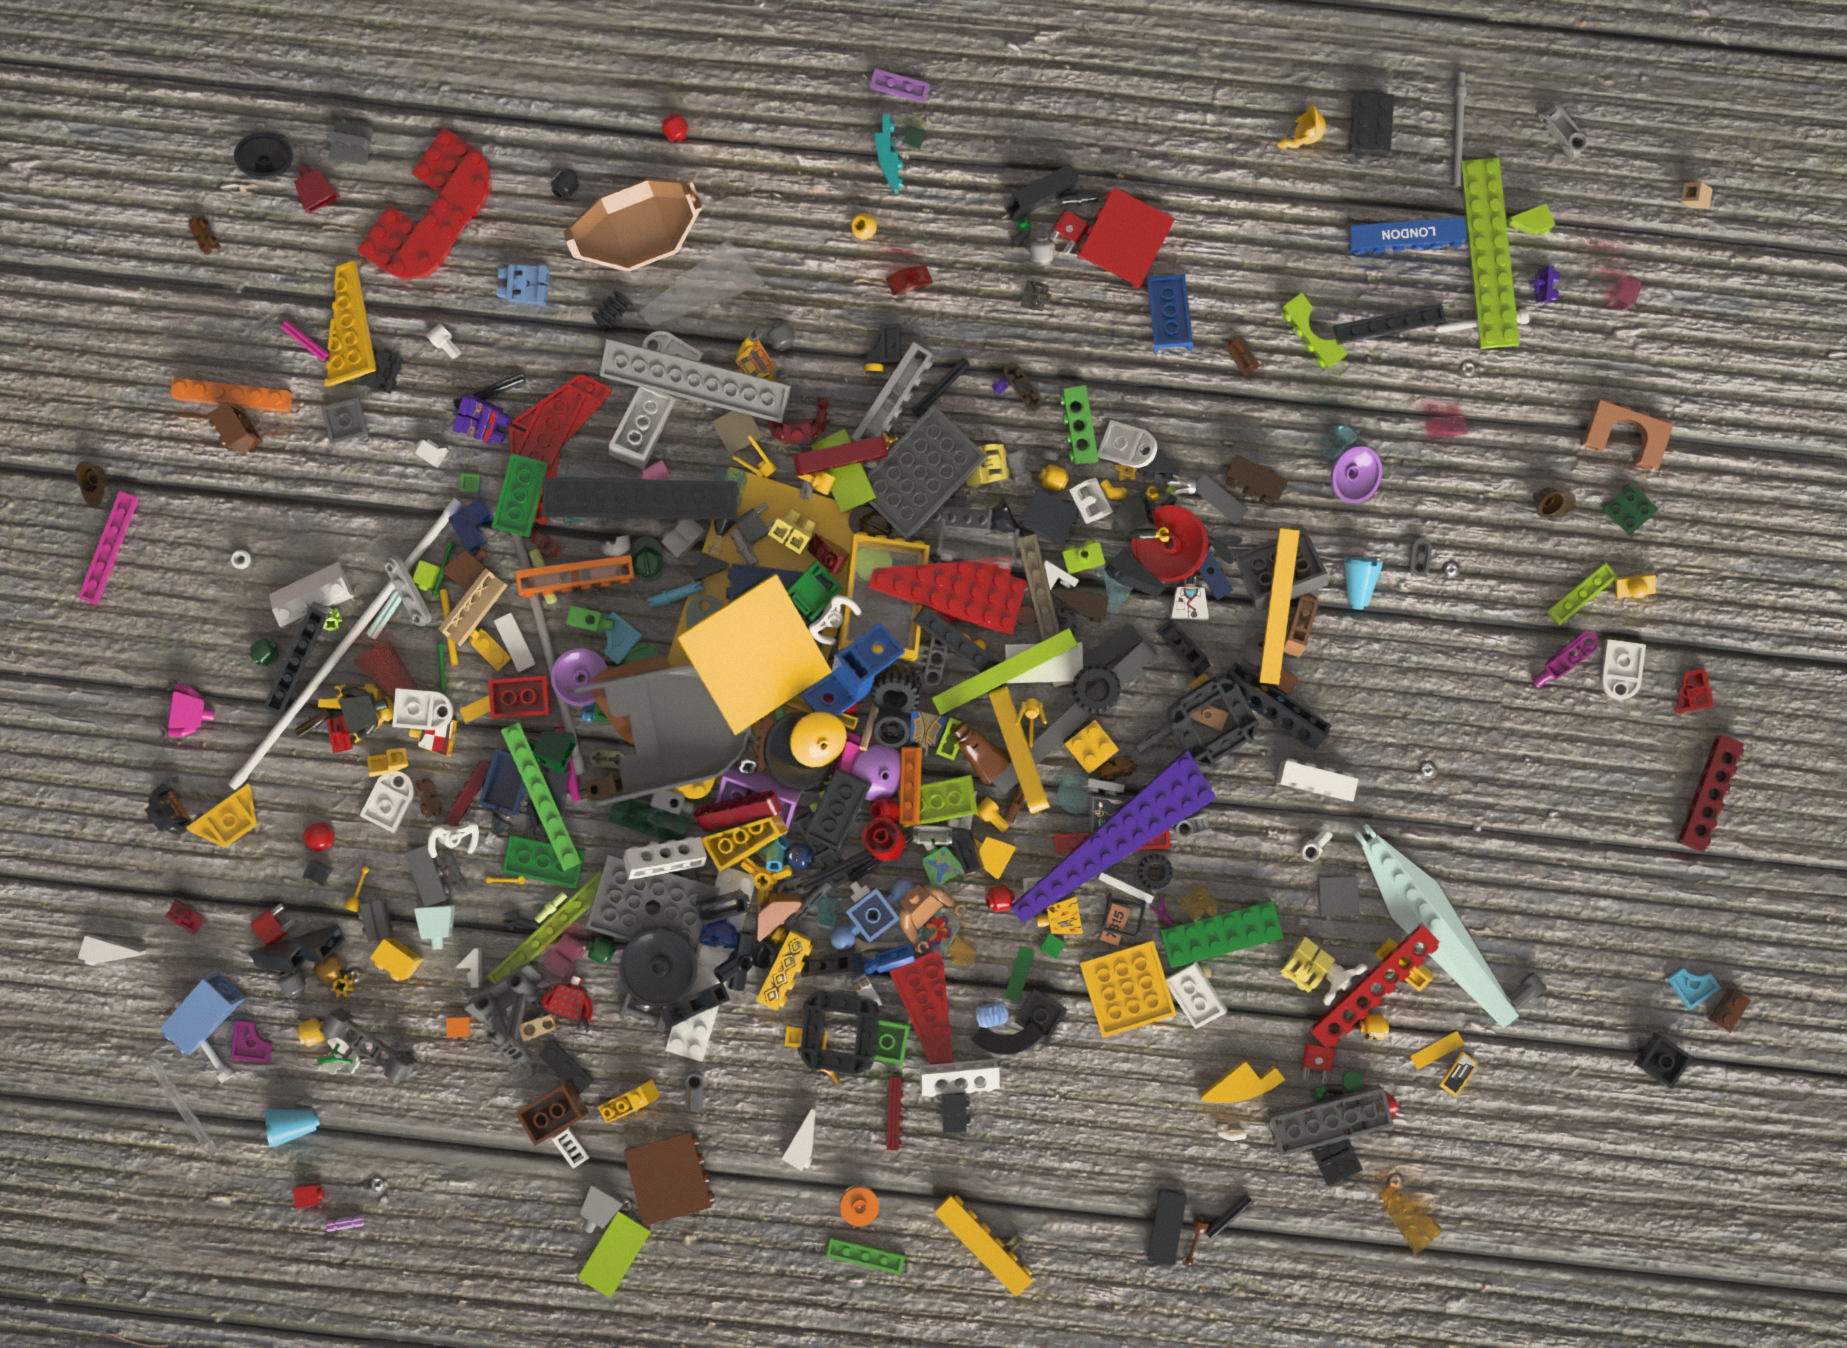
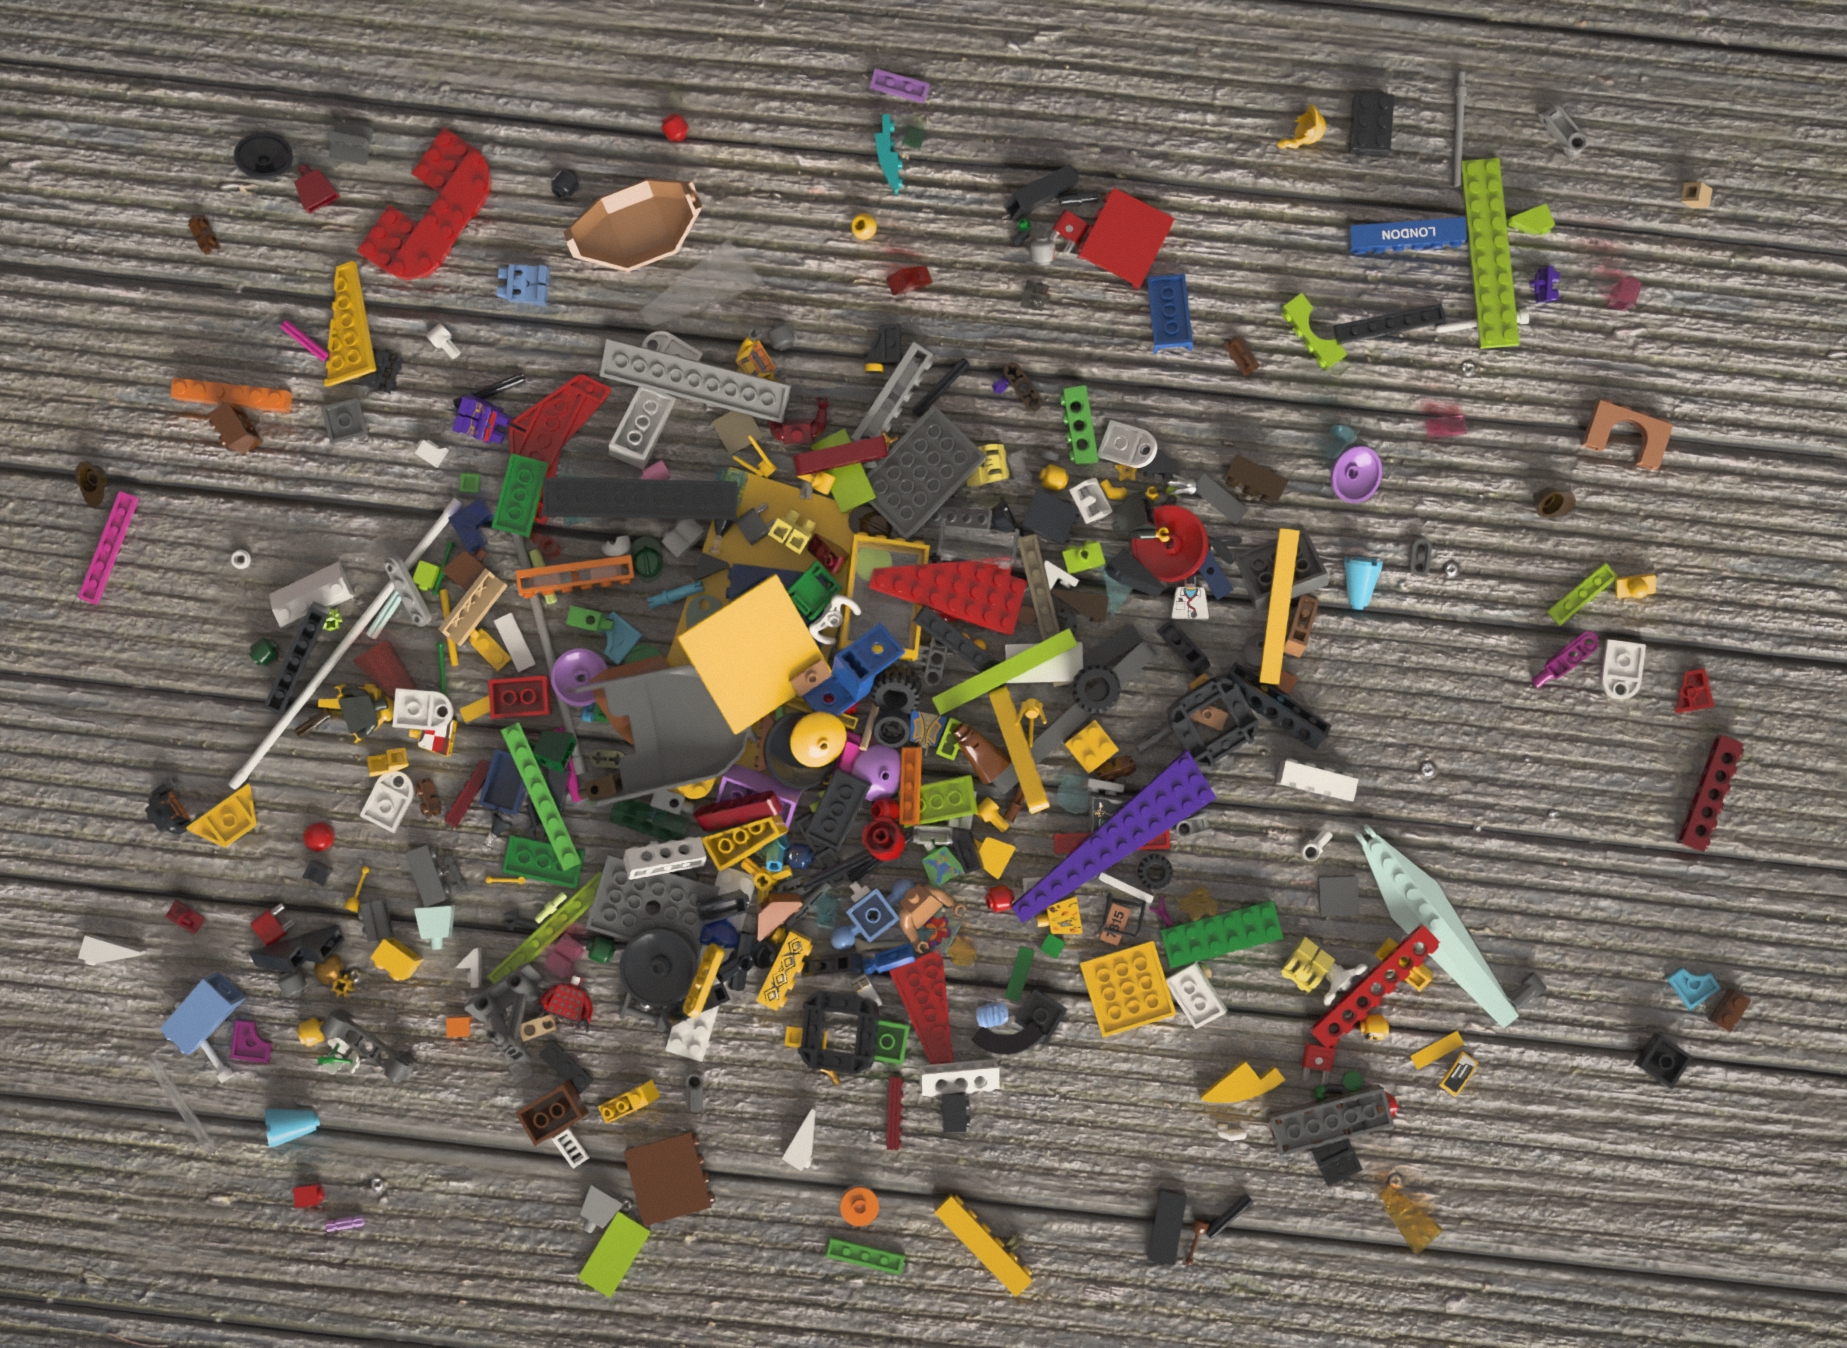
dark pink torso [159,679,215,738] -> none
red hips [326,716,353,754] -> none
white piece [428,822,479,858] -> none
black piece [591,290,633,332] -> none
light grey pin [729,528,759,568] -> none
dark grey piece [737,740,757,774] -> none
dark green hinge [1602,483,1659,536] -> none
none -> yellow beam [683,944,724,1018]
none -> medium nougat plate [789,659,832,697]

